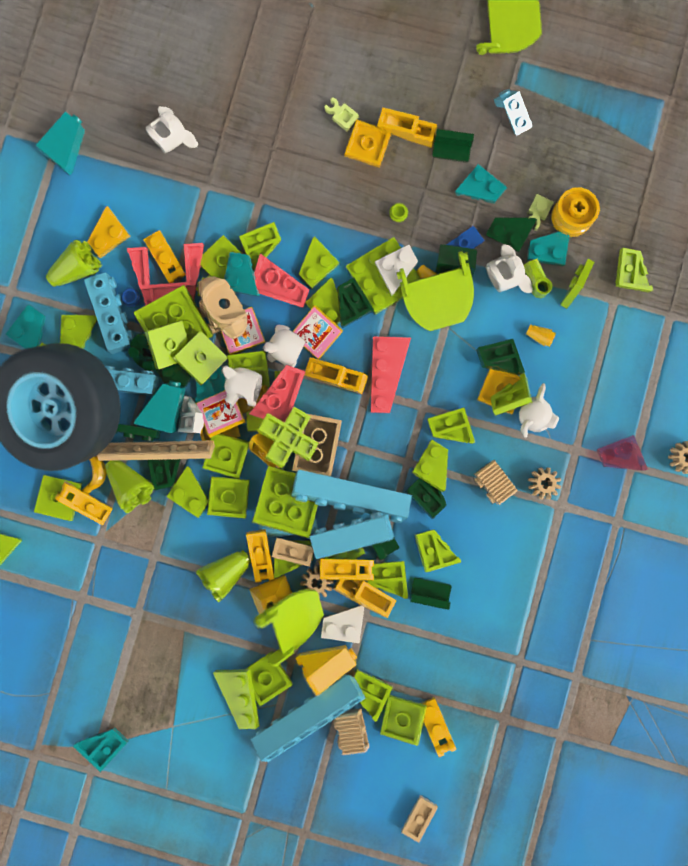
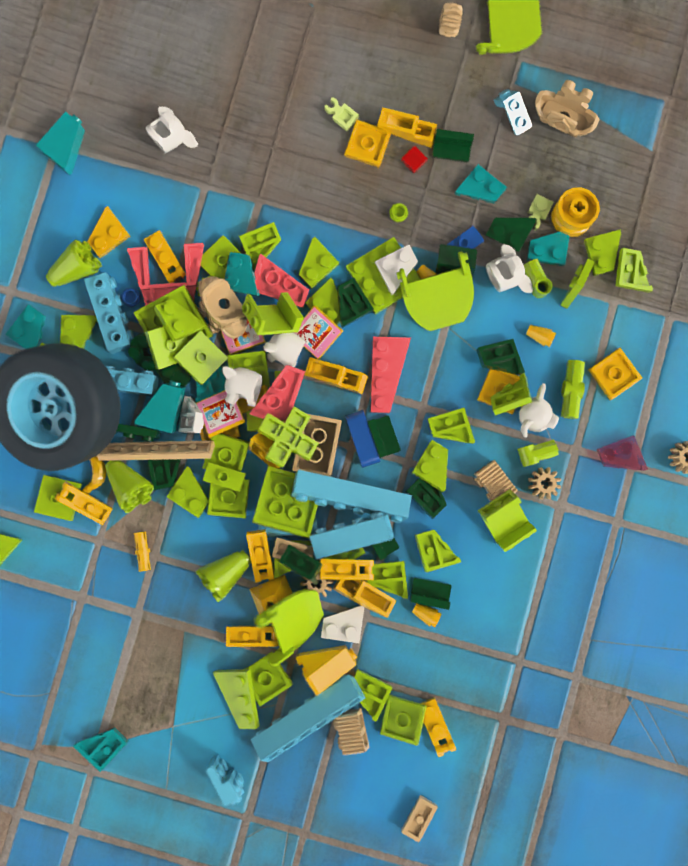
none -> yellow pin [134,531,151,572]
none -> lime wing [154,299,207,342]
none -> lime plate [202,462,246,492]
none -> medium azure plate [206,755,244,806]
none -> yellow plate [226,625,279,647]
none -> lime panel [242,292,304,335]
none -> dark green panel [279,545,323,585]
none -> blue beam [345,410,380,468]
none -> dark green panel [367,416,401,458]
none -> red tile [401,146,428,173]
none -> yellow cone [412,603,442,627]
none -> tan gear [439,2,463,37]
none -> lime panel [478,489,537,552]
none -> lime piece [517,439,559,467]
none -> tan piece [535,80,599,137]
none -> lime piece [561,360,585,419]
none -> lime wing [584,229,621,276]
none -> yellow tile [588,348,642,400]

